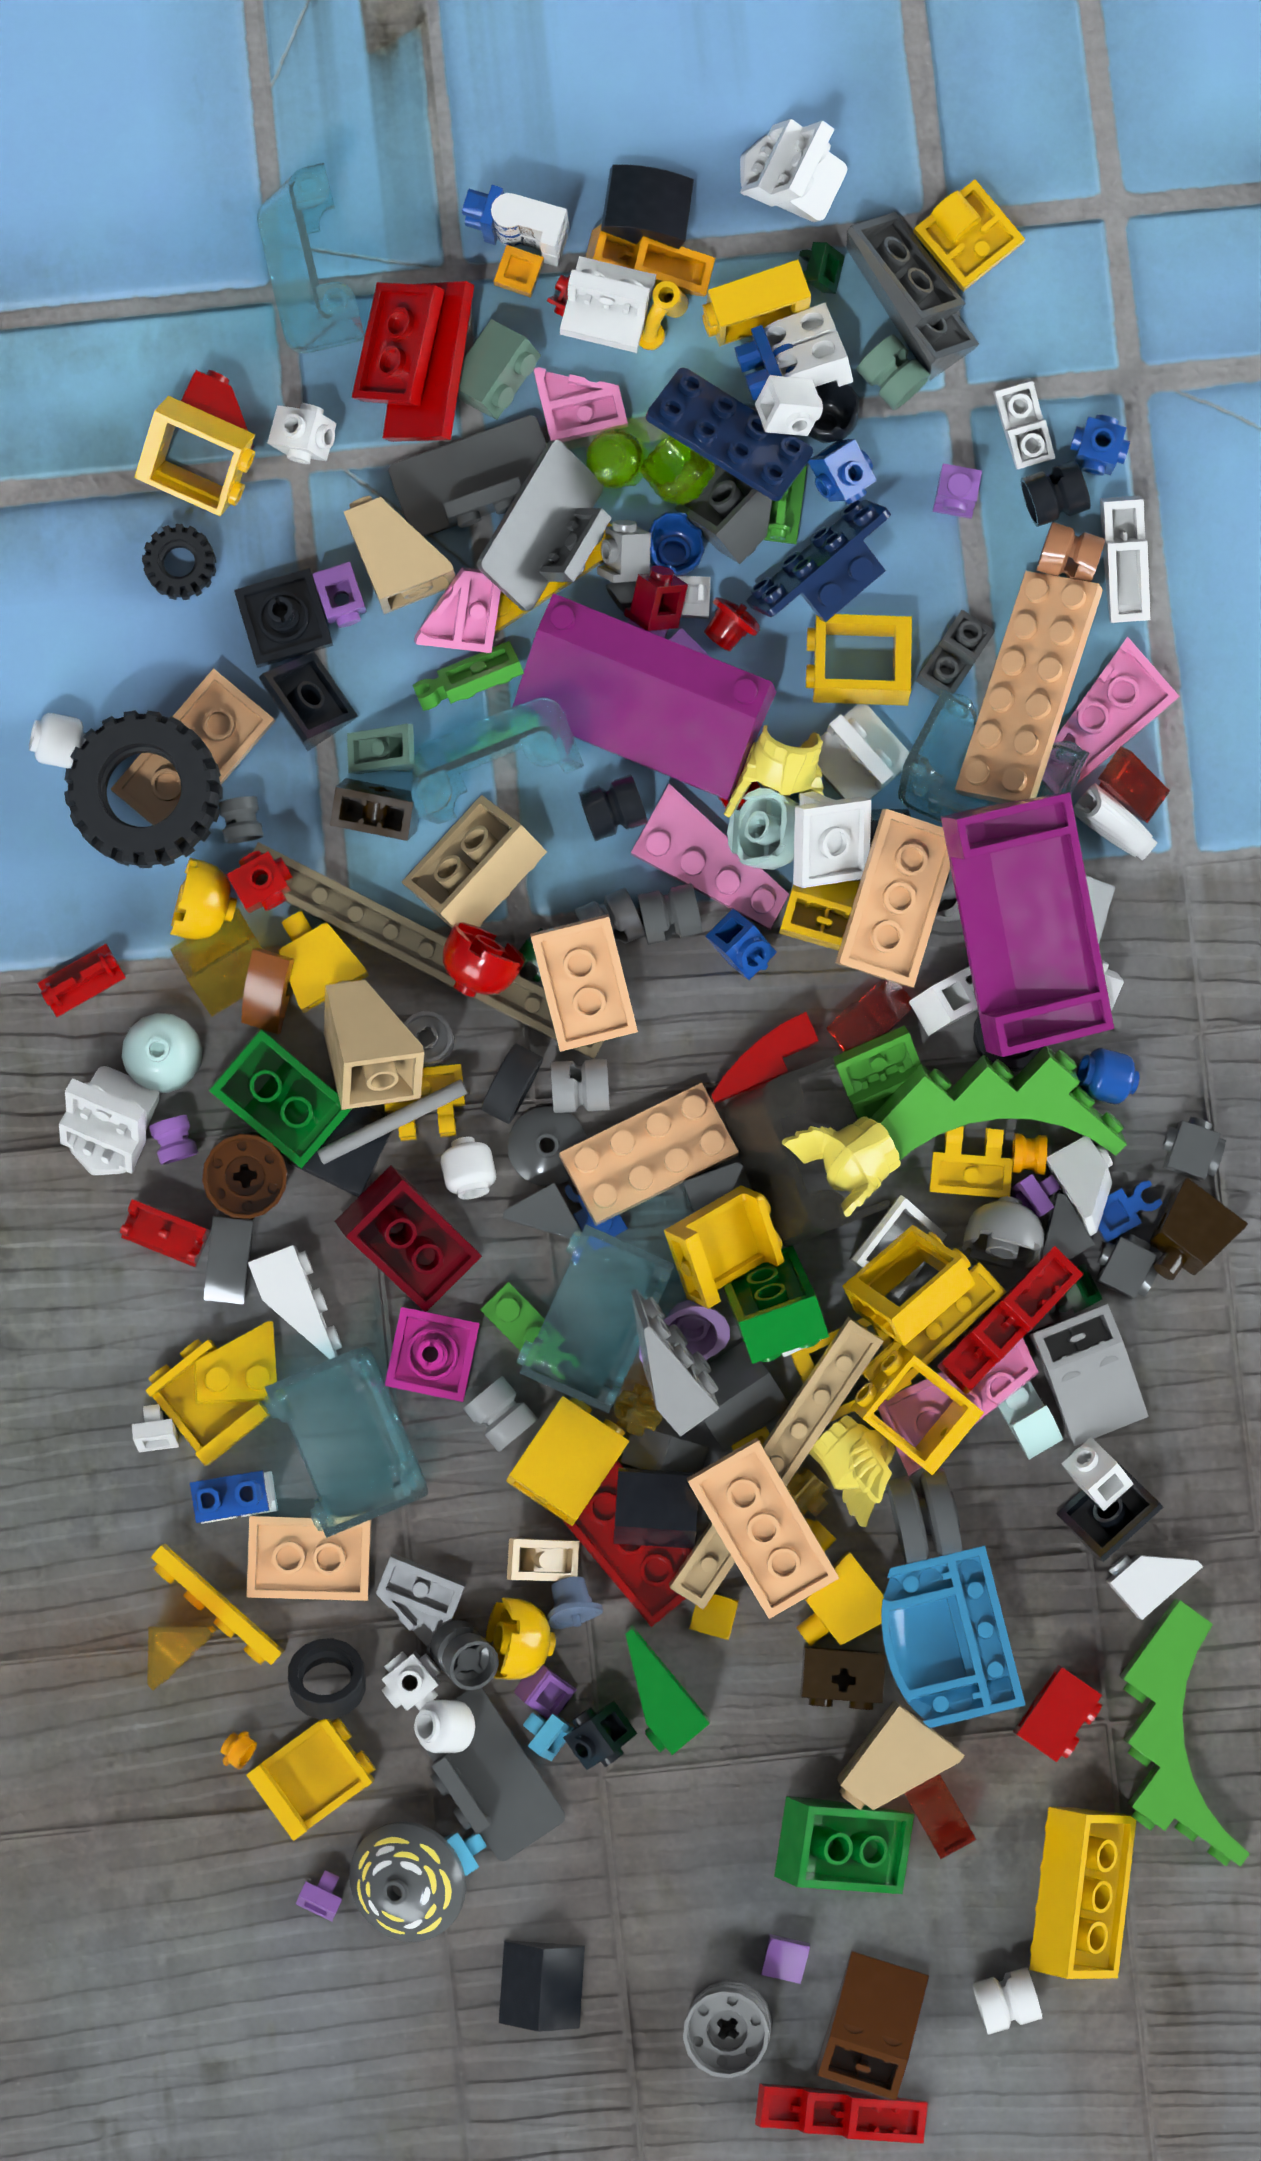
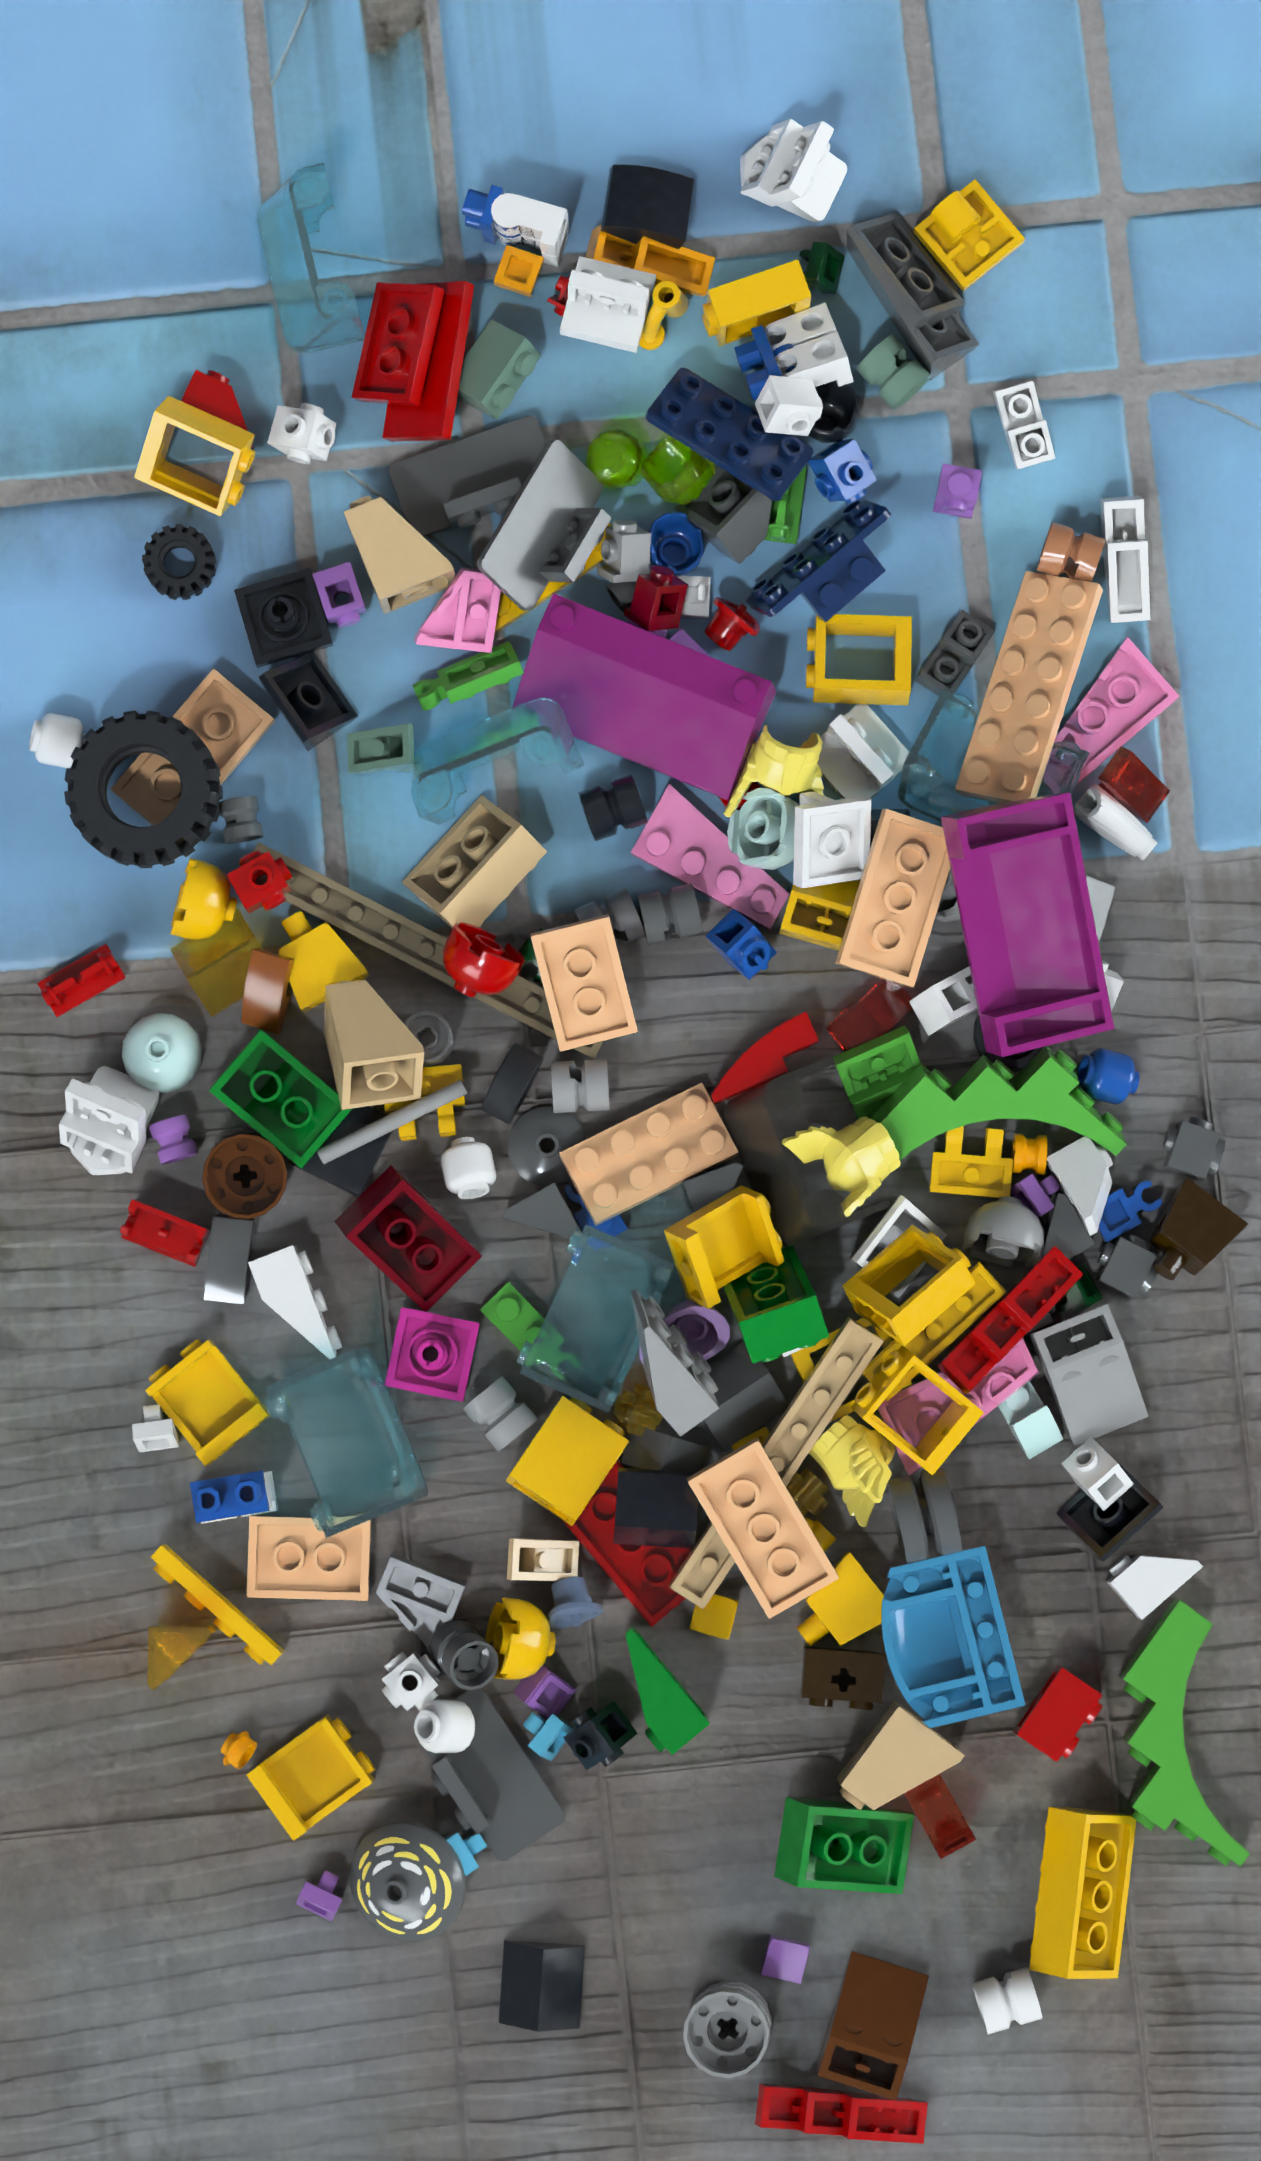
yellow wing [193,1321,278,1404] -> none
black tyre [288,1638,366,1720] -> none
dark brown brick [330,778,423,841] -> none
bright pink wing [534,367,628,442] -> none
black wheel [1020,460,1091,527] -> none
blue brick [1070,415,1130,476] -> none

